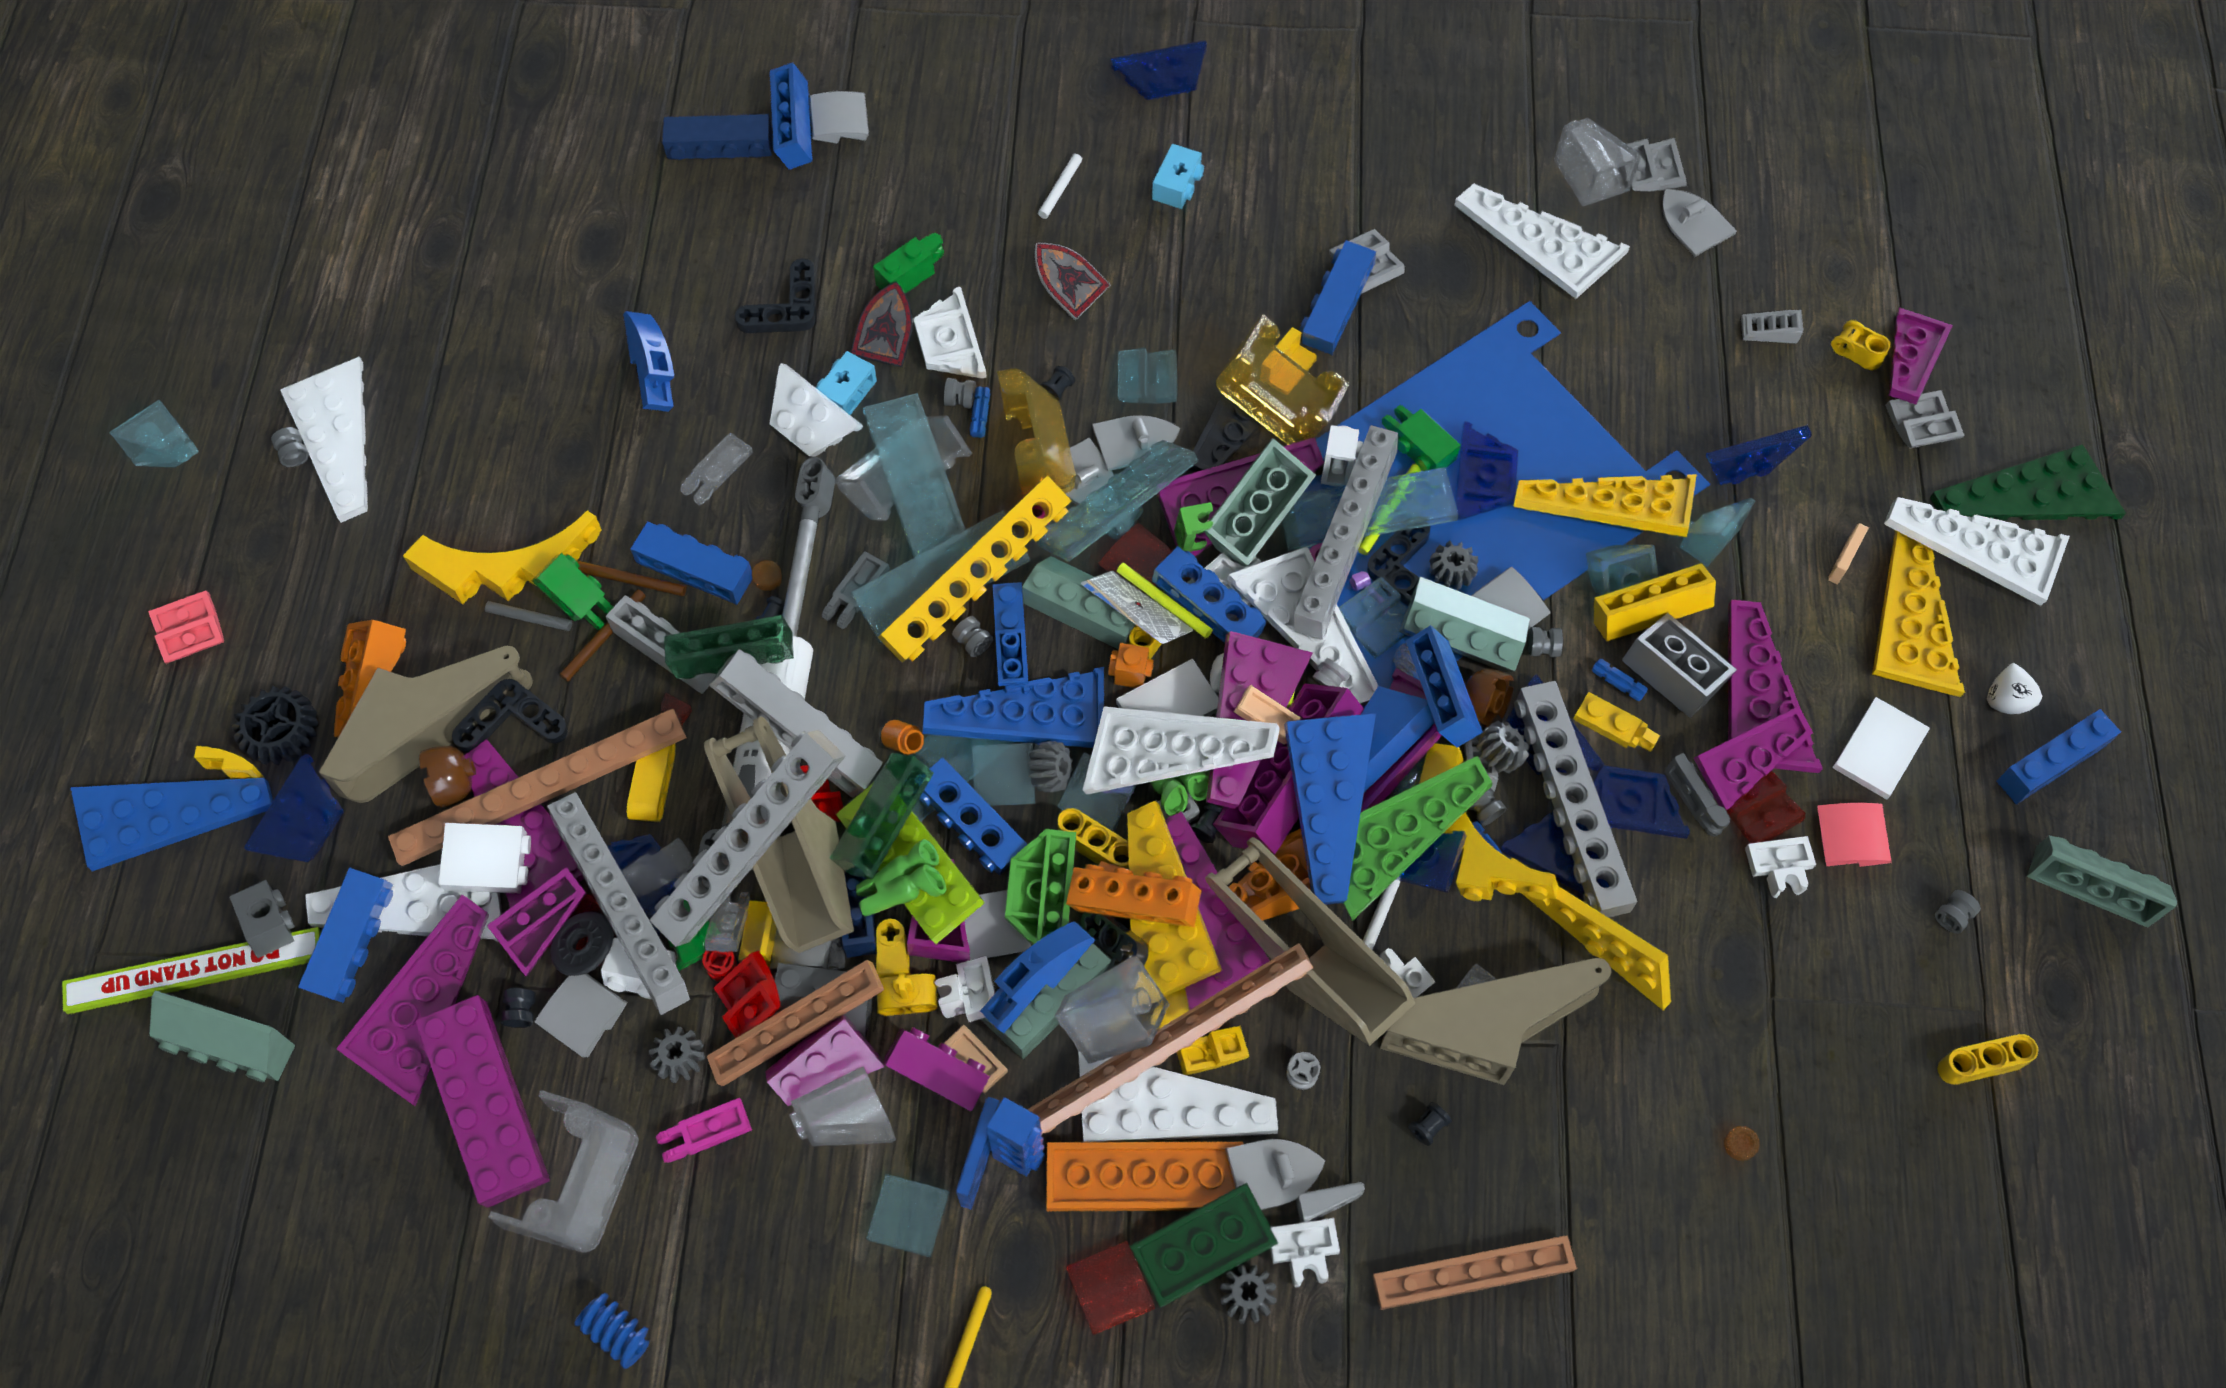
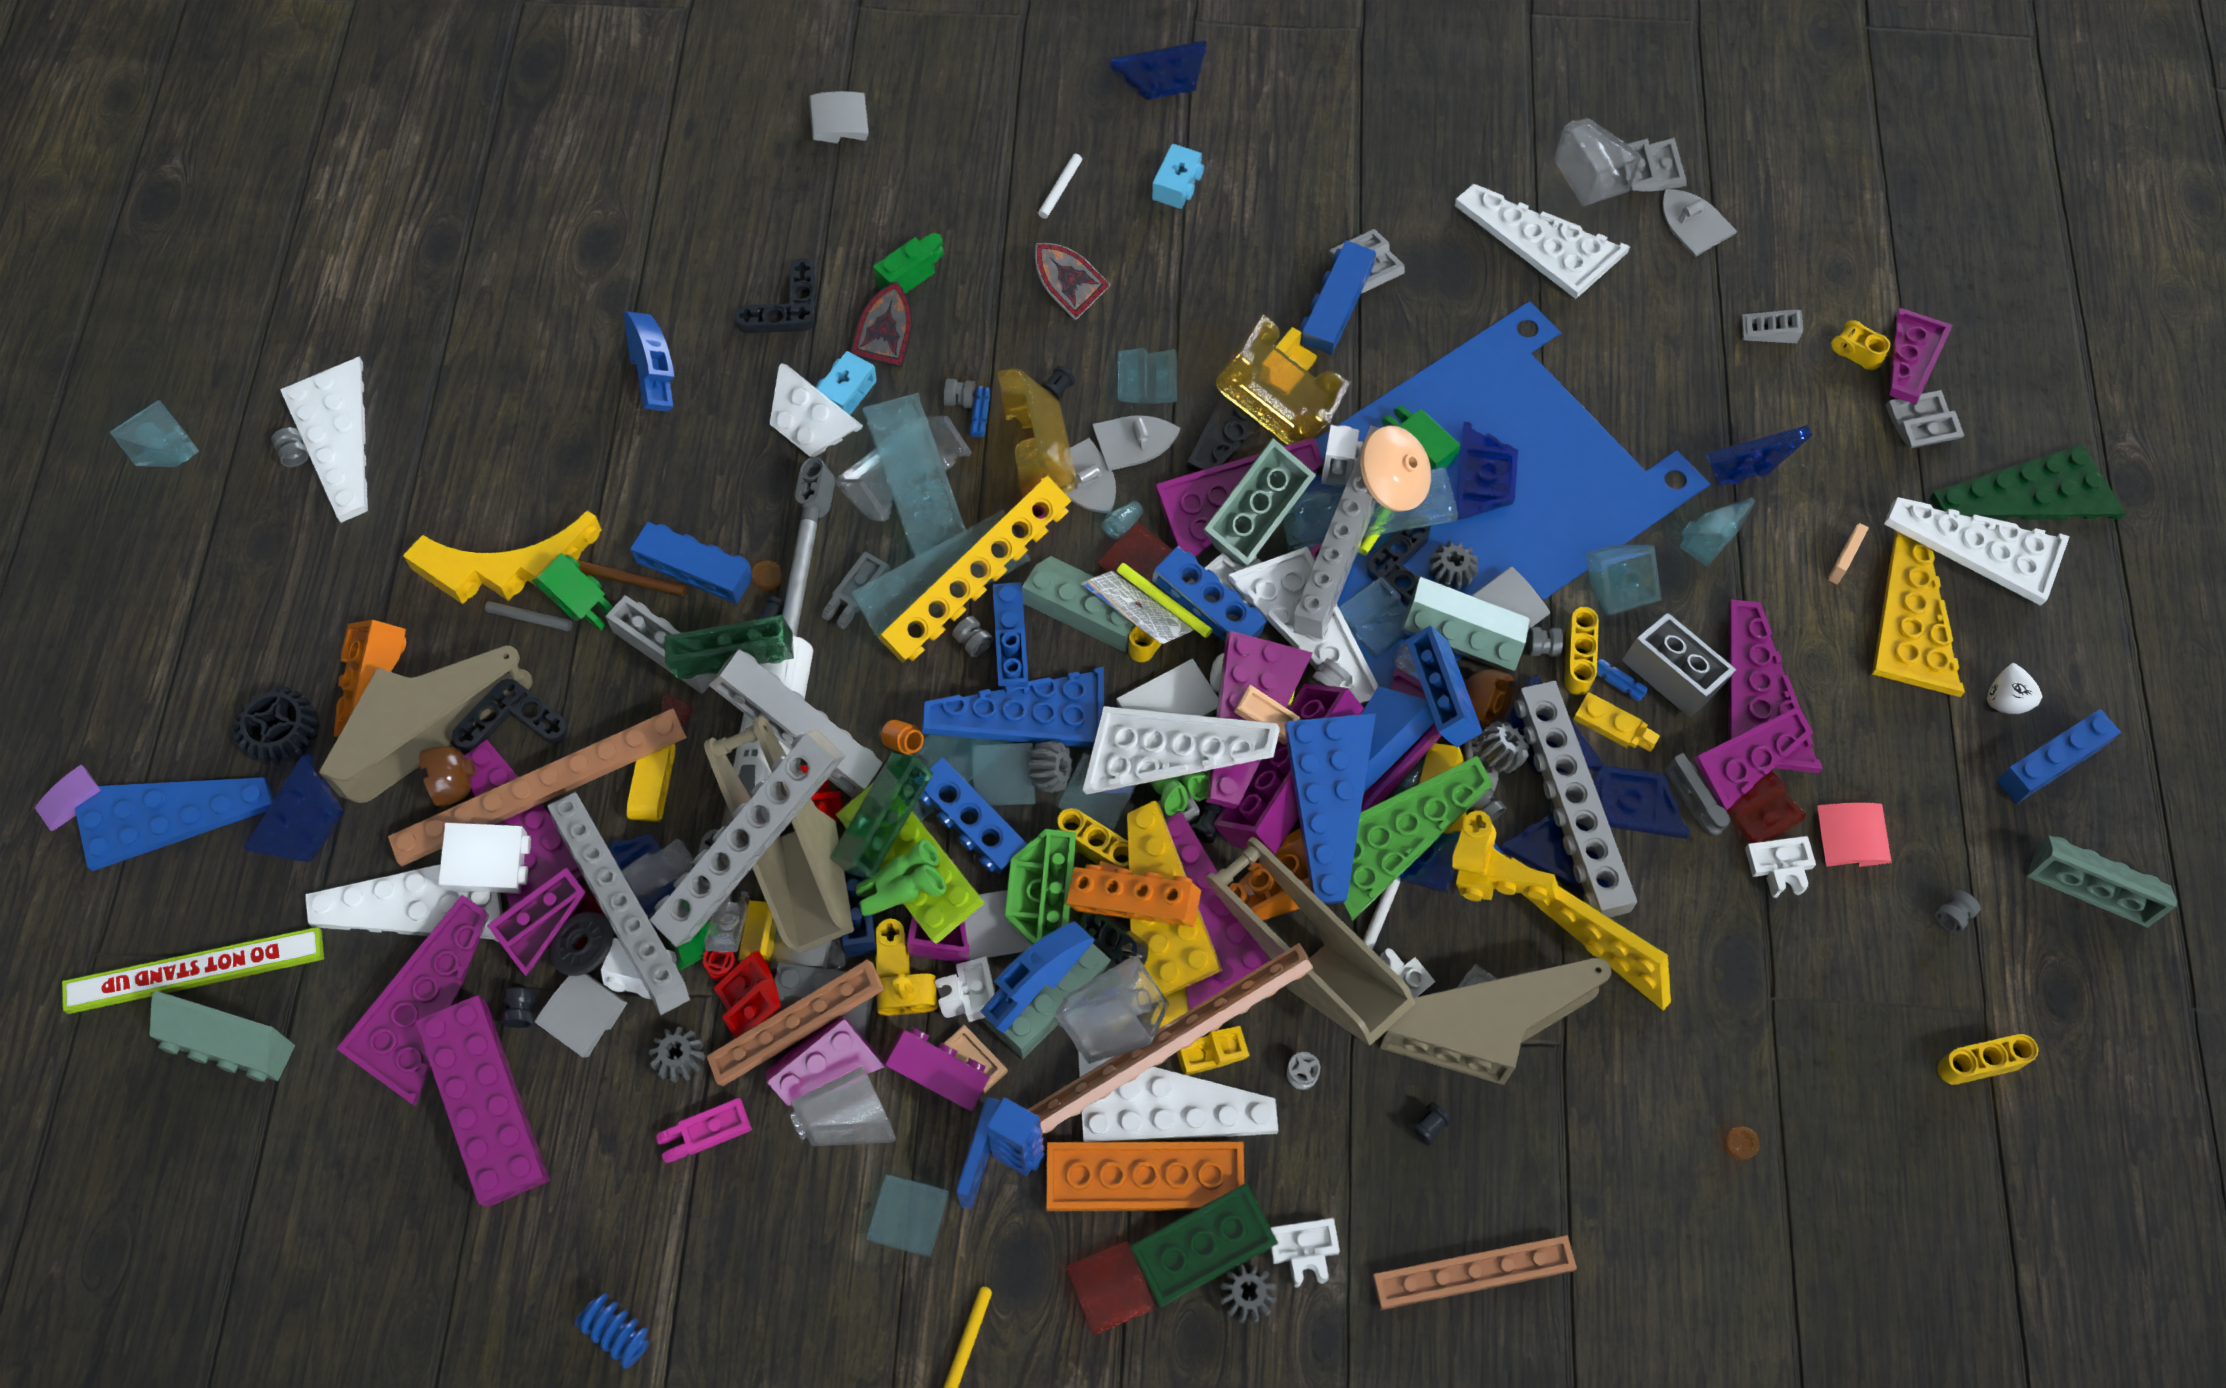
coral slope [148,590,224,664] -> none
yellow slope [194,746,264,779] -> none
dark grey brick [229,880,295,958] -> none
blue brick [298,868,393,1003] -> none
clear windscreen [488,1090,638,1252] -> none
reddish brown bar [559,589,646,682] -> none
dark blue brick [662,114,773,160] -> none
clear hinge [680,433,753,505] -> none
blue brick [770,62,812,170] -> none
white wing [914,287,986,378] -> none
clear light blue plate [1037,440,1198,562] -> none
orange brick [1108,643,1154,688] -> none
bright green hinge [1174,502,1214,552] -> none
light grey shield [1225,1139,1325,1210] -> none
light grey slope [1296,1182,1365,1223] -> none
medium lavender hand [1349,571,1385,607] -> none
yellow wing [1514,474,1697,537] -> none
yellow brick [1594,563,1716,641] -> none
white tile [1833,697,1930,800] -> none
none -> medium lavender slope [35,765,101,831]
none -> light nougat dish [1360,426,1431,512]
none -> yellow piece [1452,811,1496,875]
none -> yellow beam [1564,607,1599,696]

